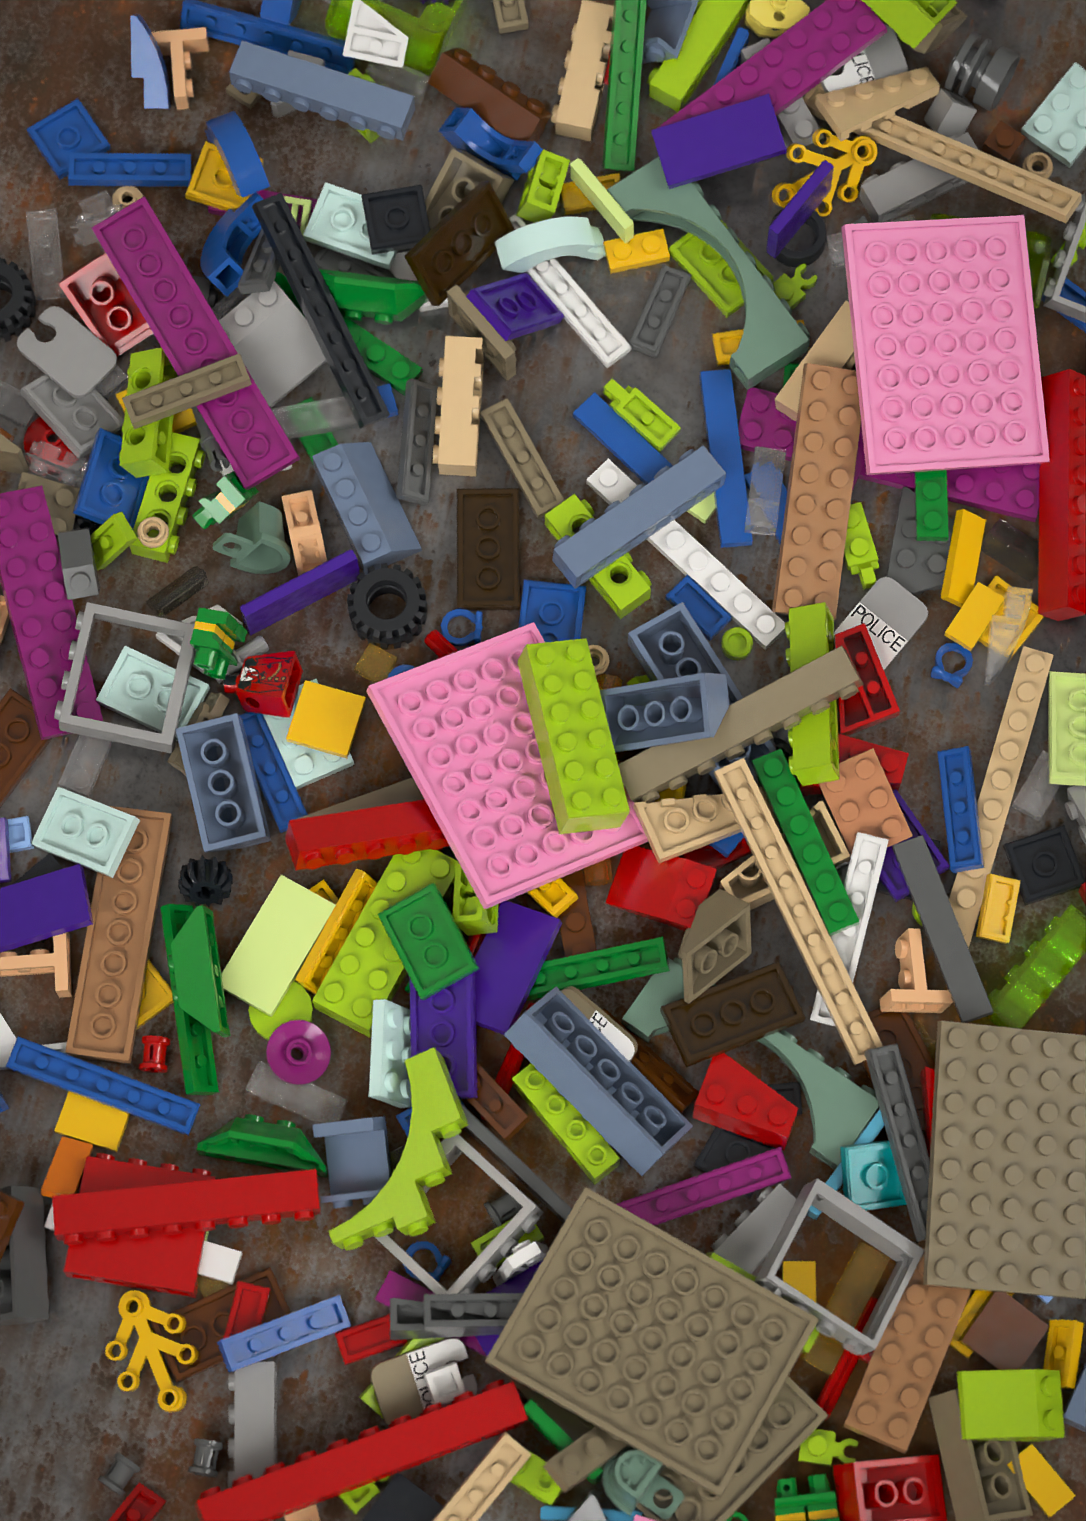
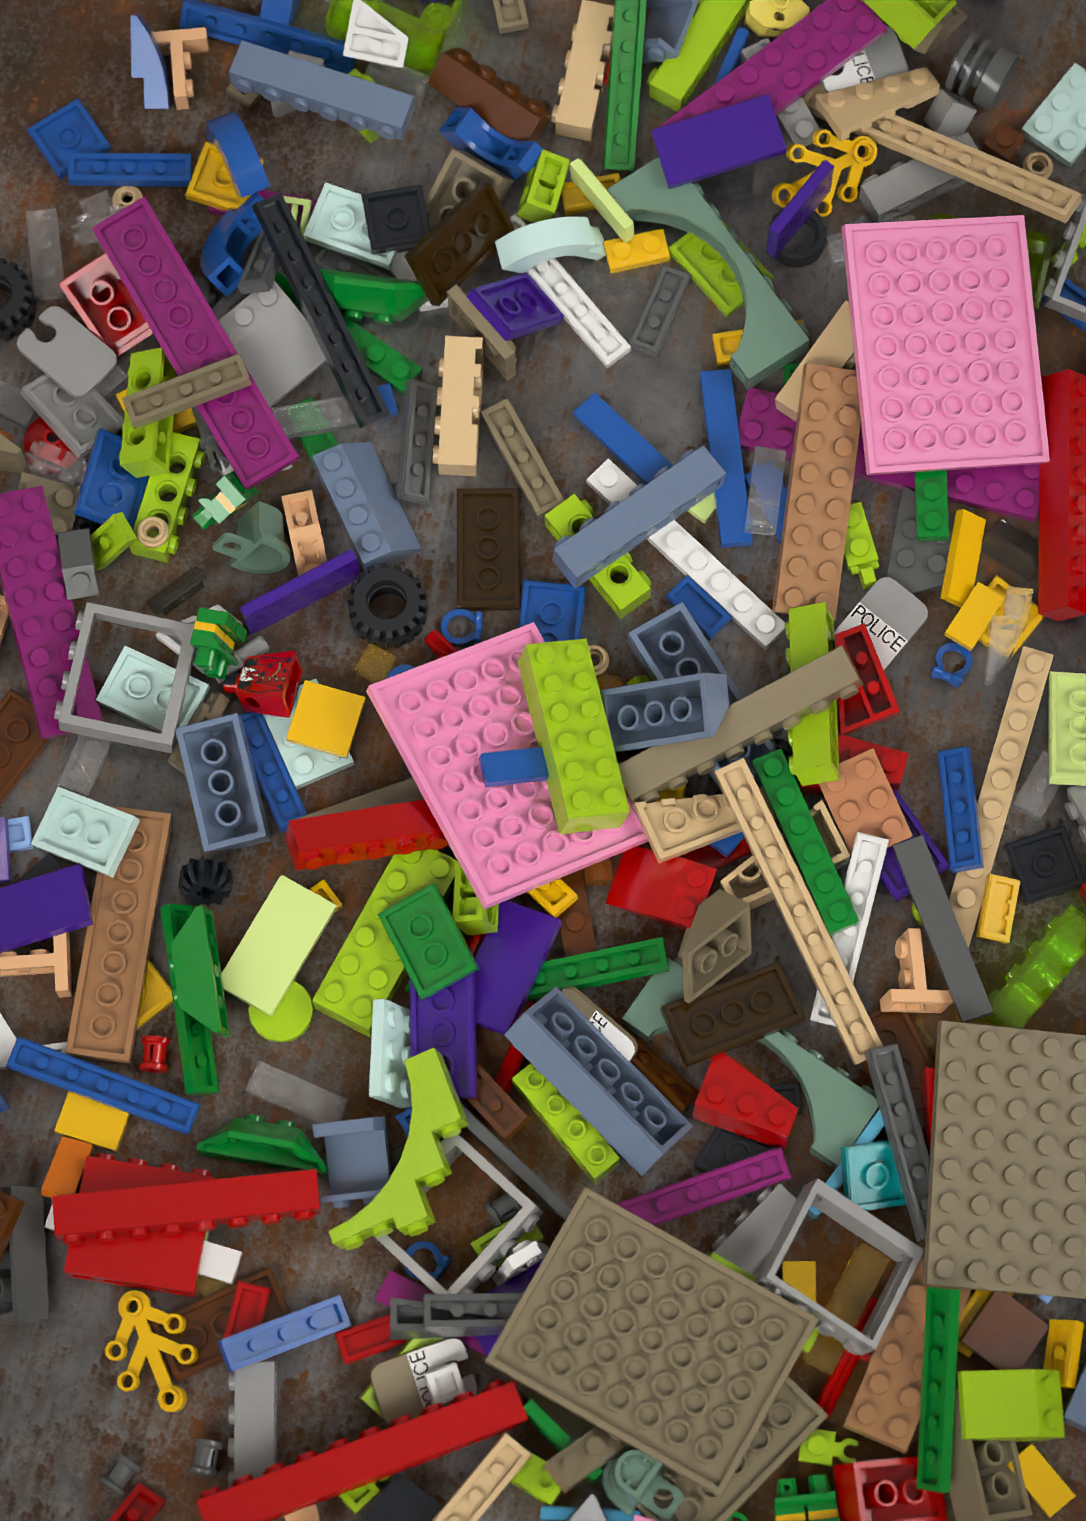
magenta dish [266,1020,331,1085] -> none
yellow tile [295,868,378,994] -> none
lime hinge [603,379,681,453] -> none
lime tile [721,627,753,660] -> none
lime plate [773,263,818,310] -> none
none -> blue tile [478,747,549,787]
none -> green plate [916,1286,960,1493]

